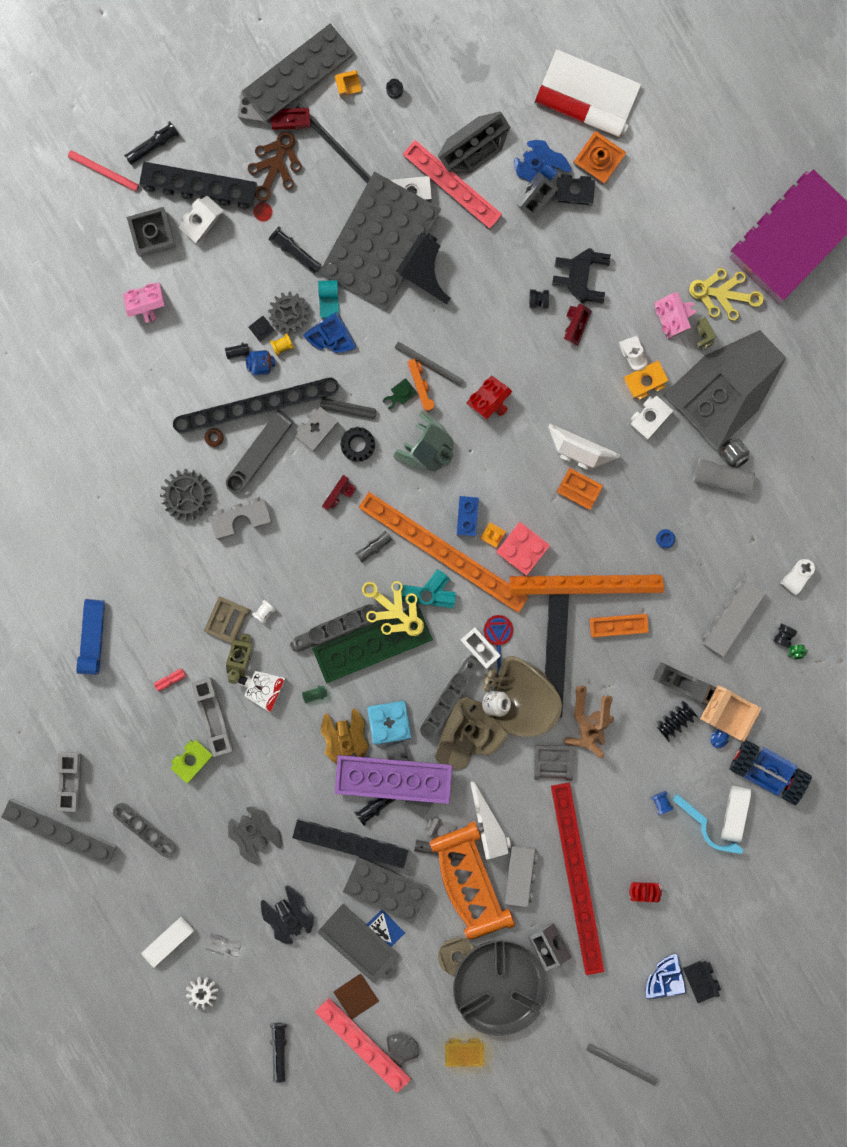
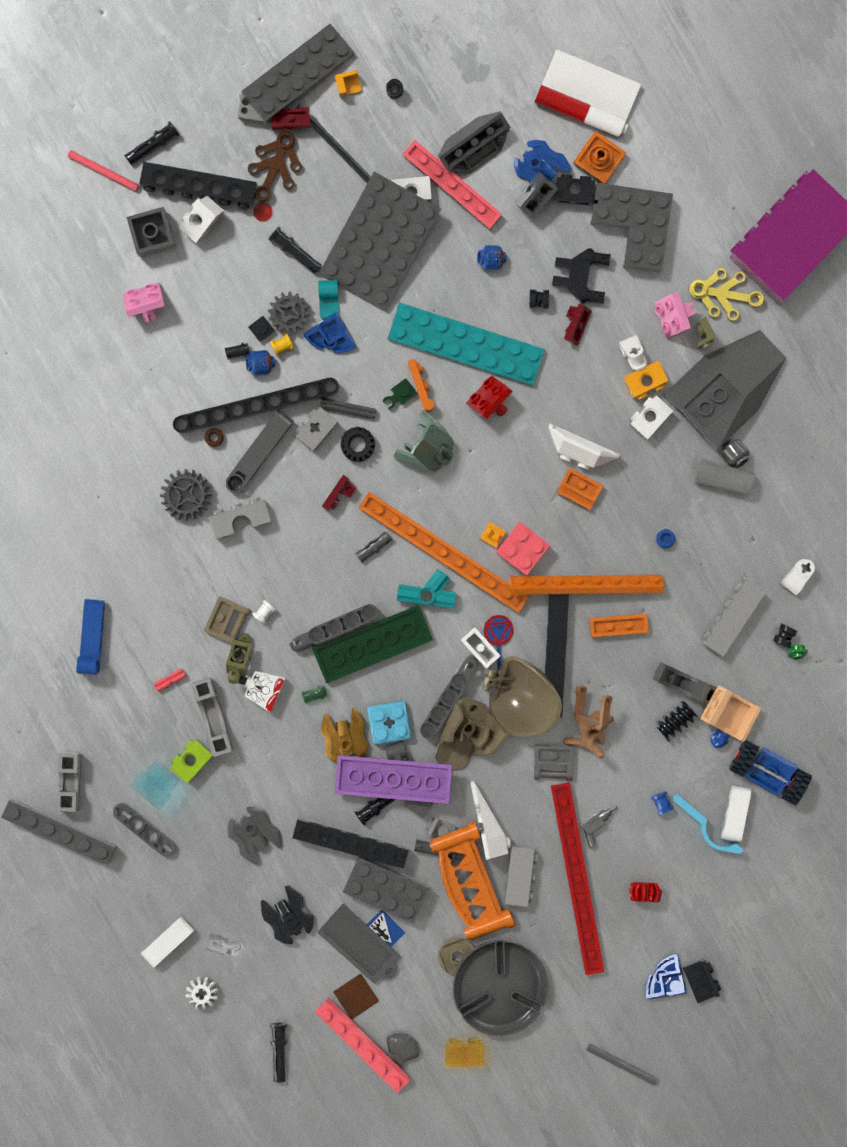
light yellow plant [362,581,424,636] -> none
dark grey bar [395,341,464,386] -> none
black arch [396,232,451,304] -> none
blue brick [456,496,479,537] -> none
white head [482,691,511,717] -> none
dark grey brick [528,923,572,972] -> none
none -> clear light blue plate [130,761,180,810]
none -> teal plate [387,302,545,386]
none -> blue head [477,245,507,270]
none -> flat silver piece [581,806,617,848]
none -> dark grey piece [590,183,673,272]

